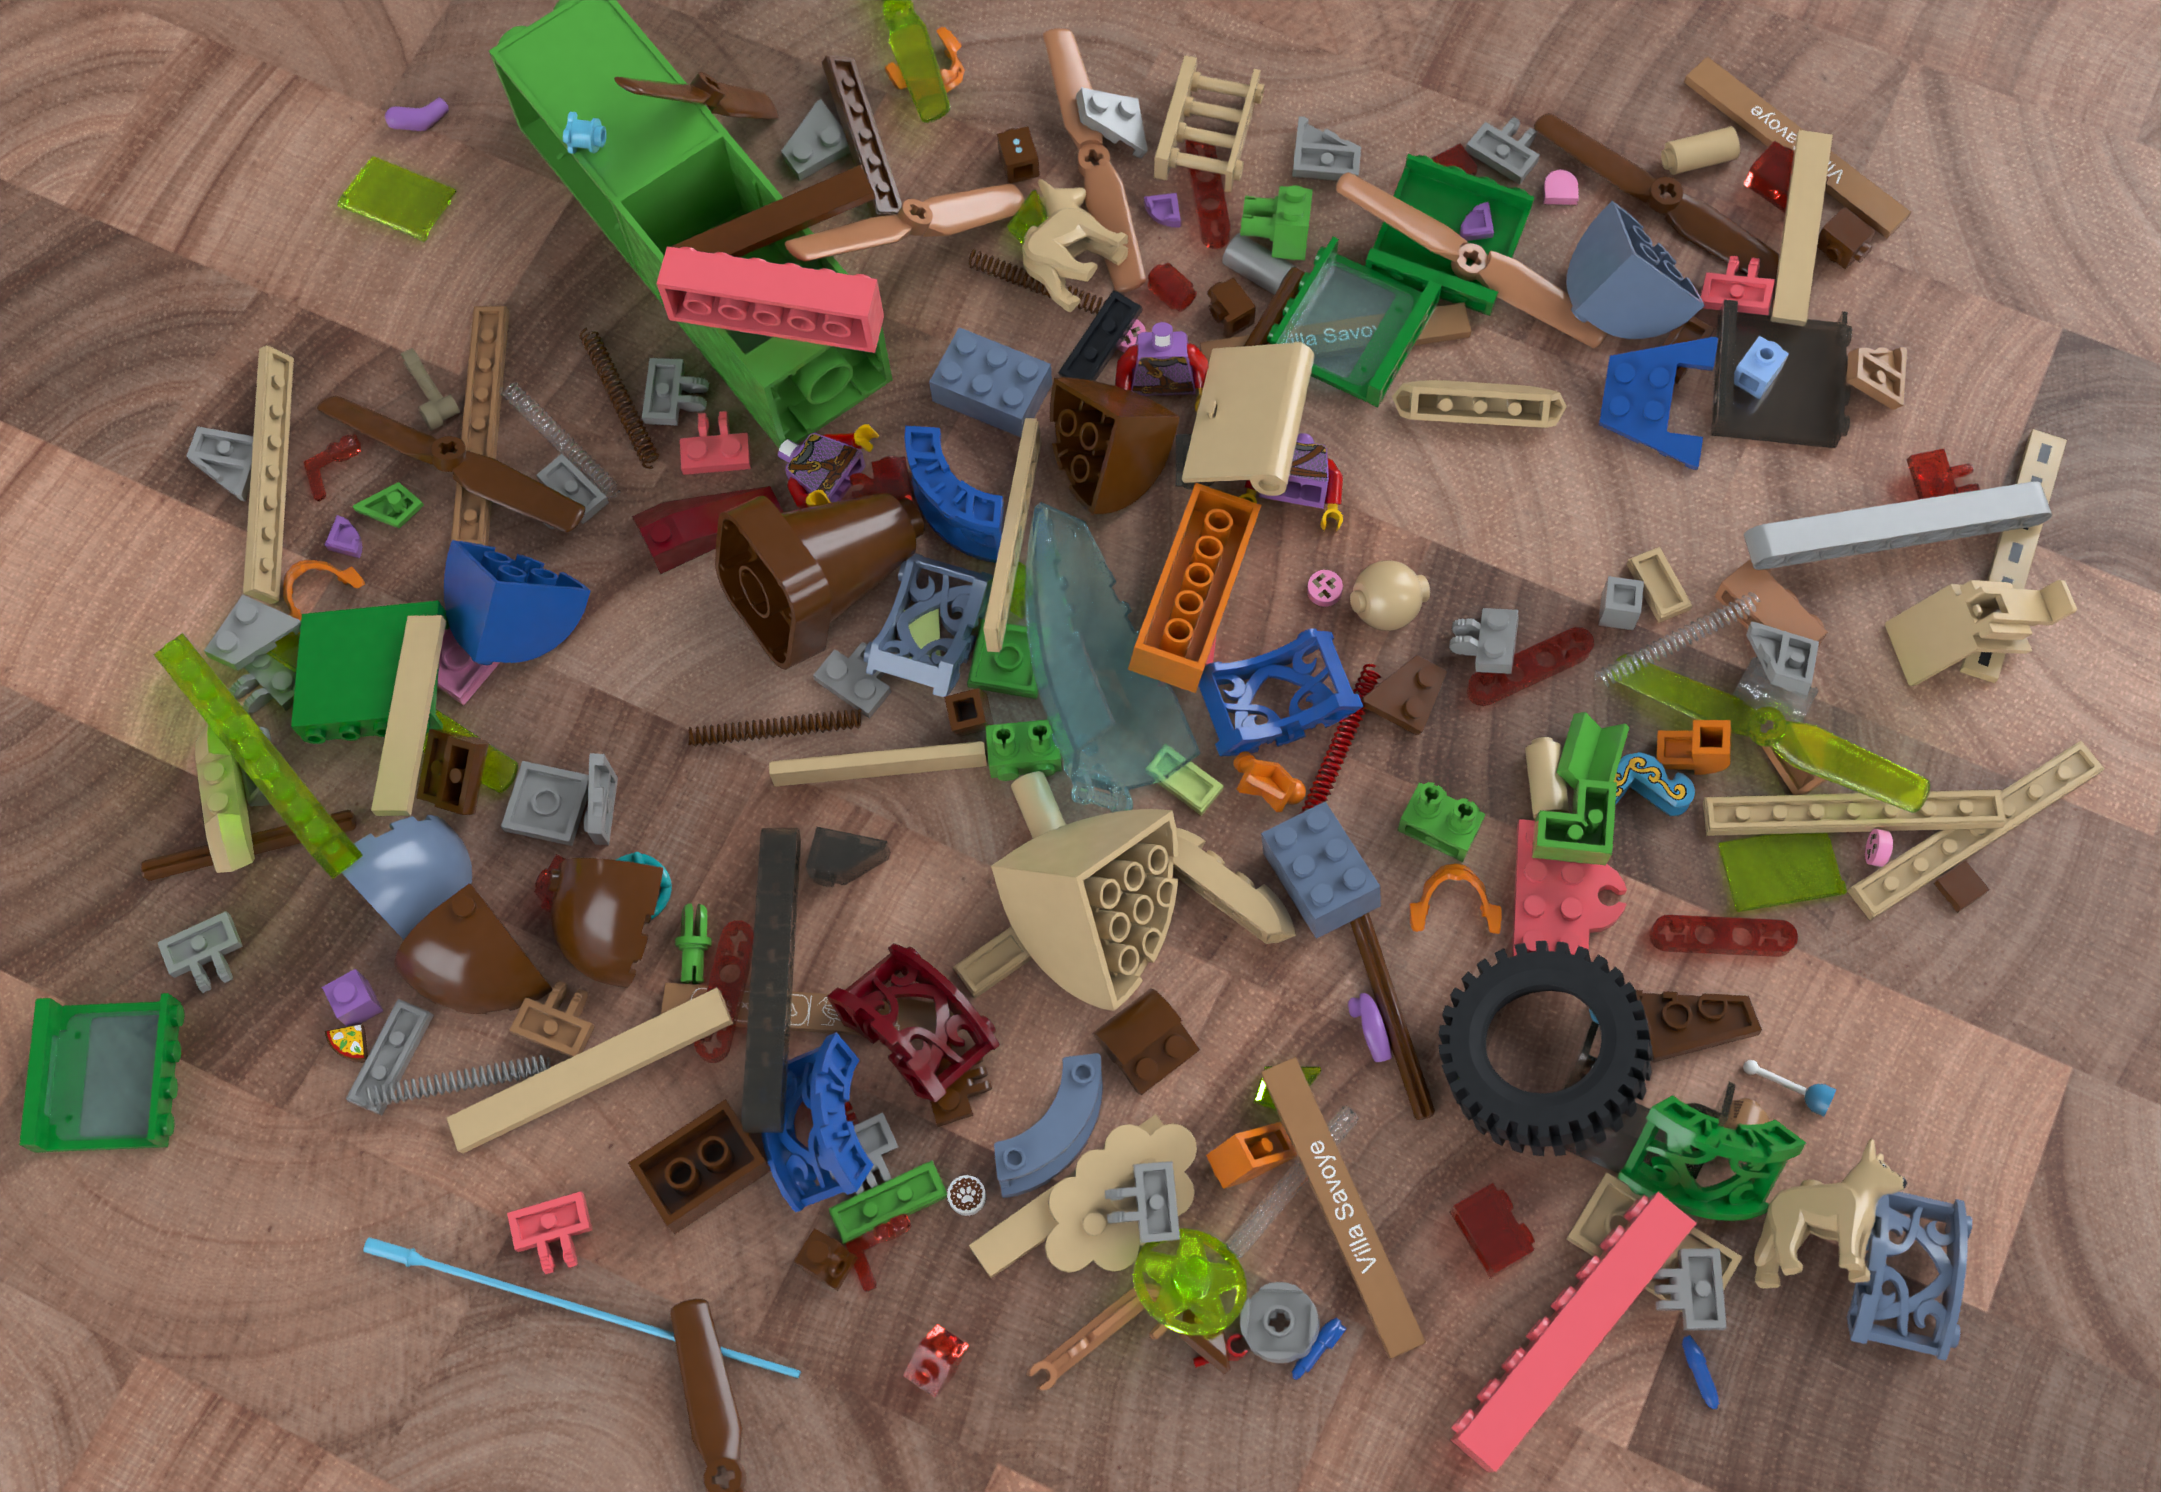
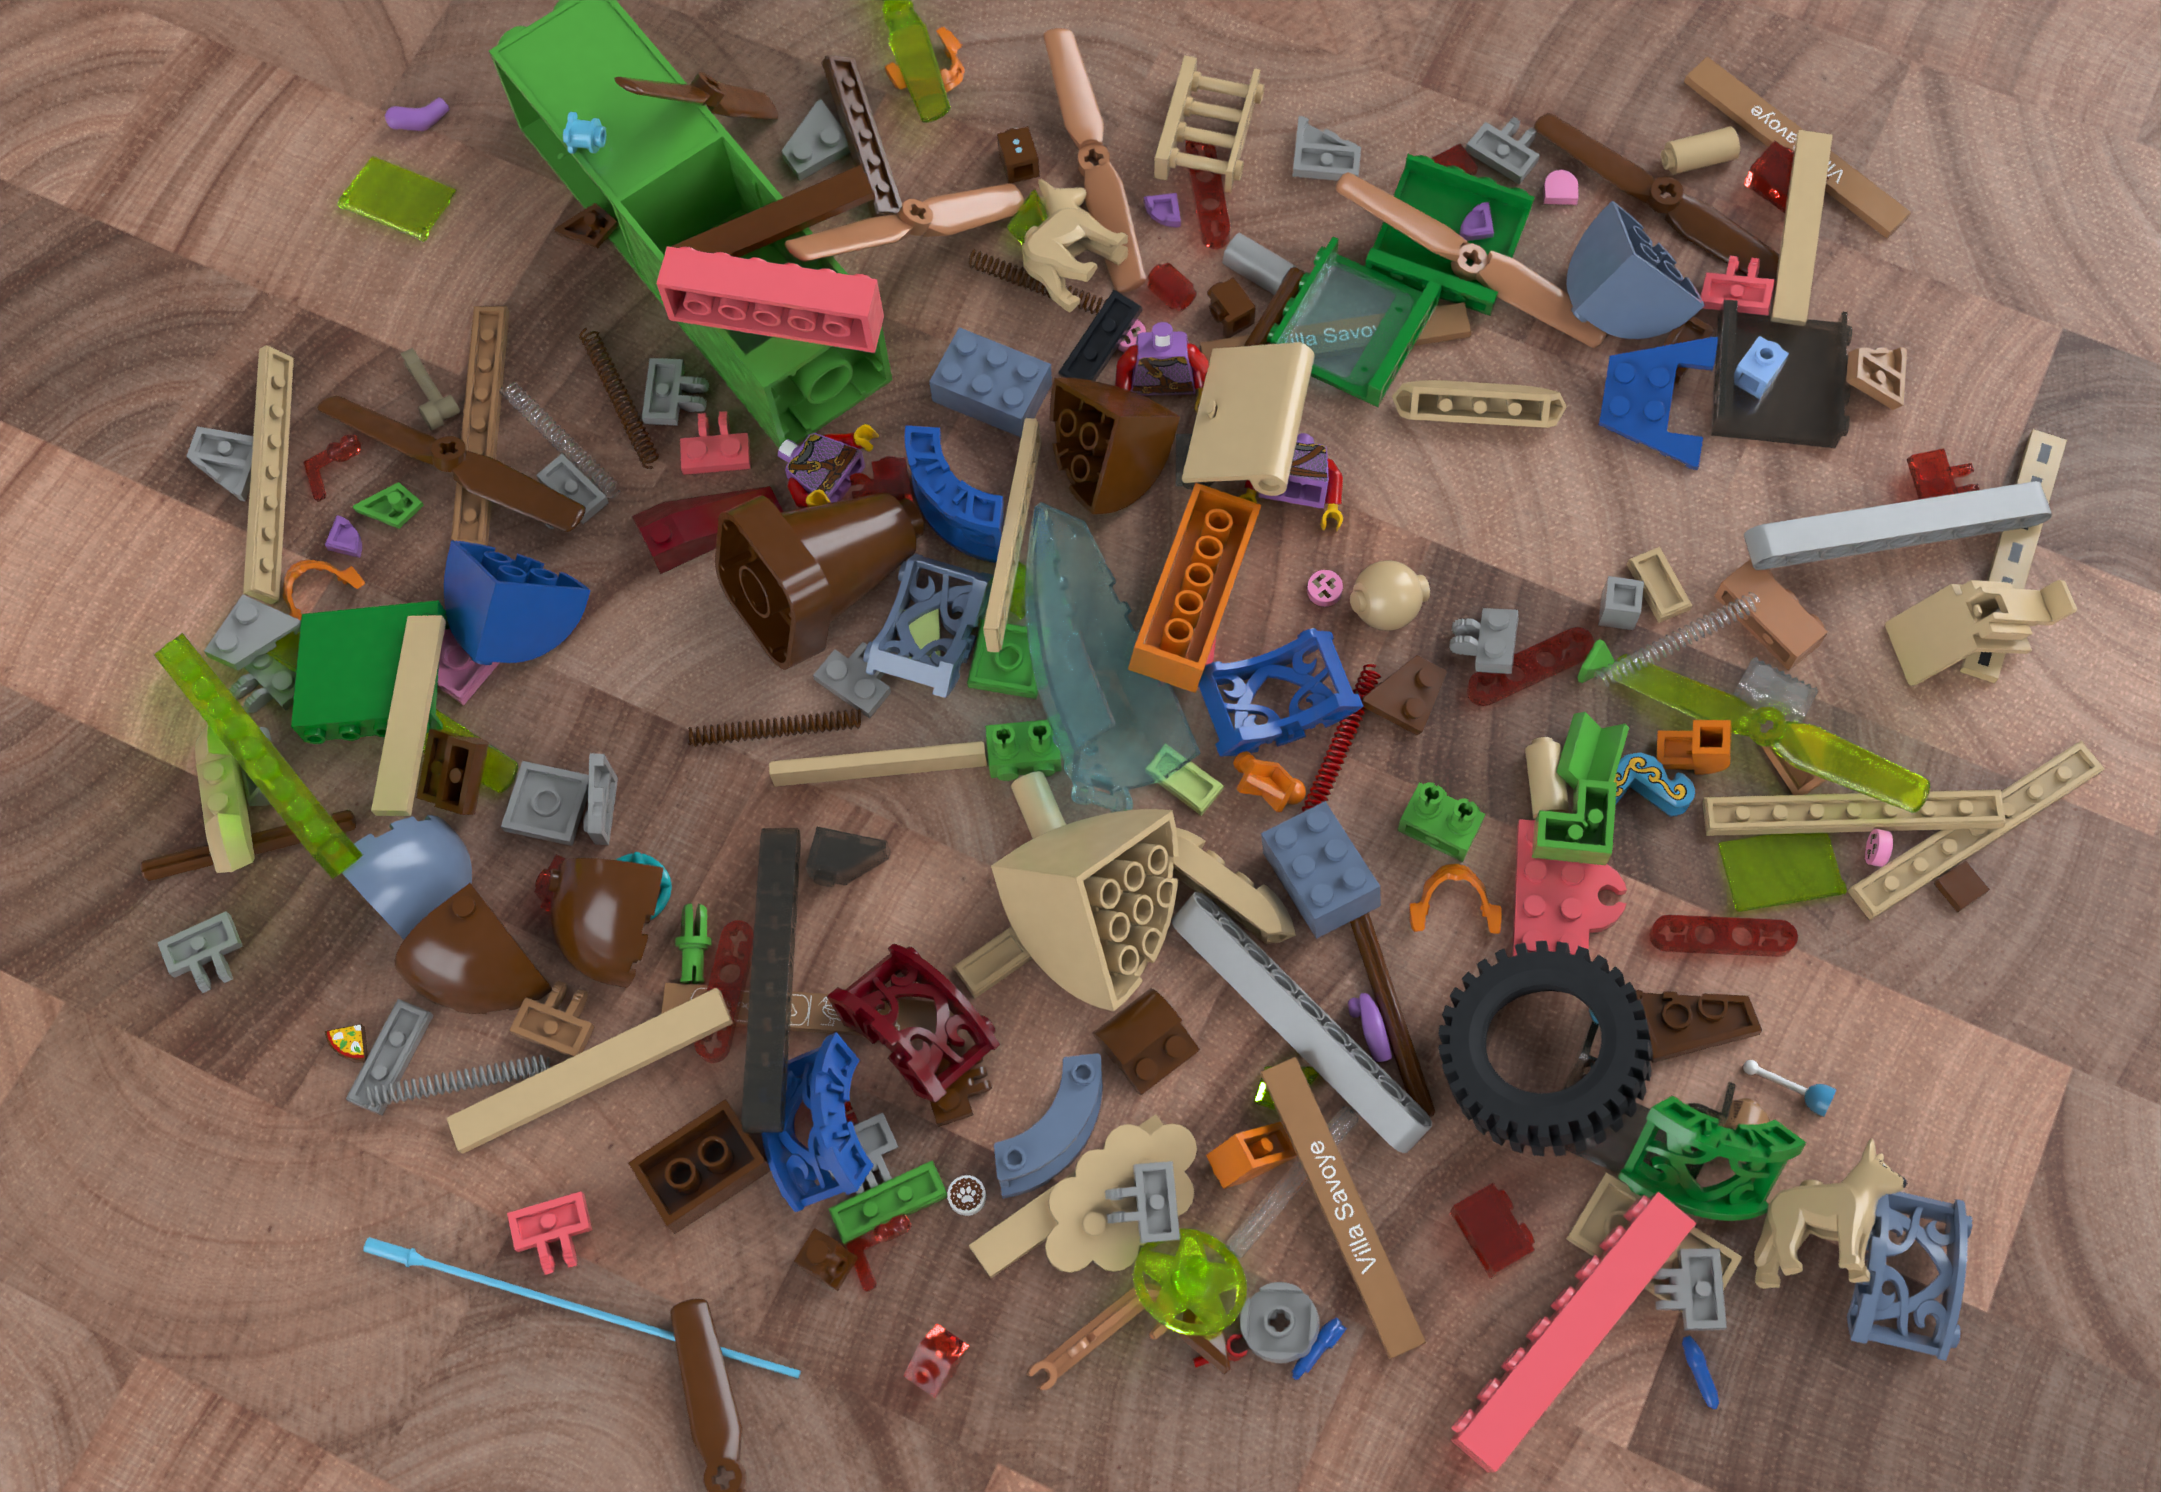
panel [19,993,185,1153] -> none
medium lavender brick [322,969,383,1027] -> none
reddish brown brick [944,688,994,737] -> none
wing [1076,88,1148,158] -> none
bright green brick [1240,185,1313,261] -> none
light grey wing [1746,621,1819,695] -> none
reddish brown brick [1817,207,1876,269] -> none
none -> reddish brown piece [554,203,619,248]
none -> light grey beam [1171,892,1433,1153]
none -> bright green slope [1577,639,1615,683]

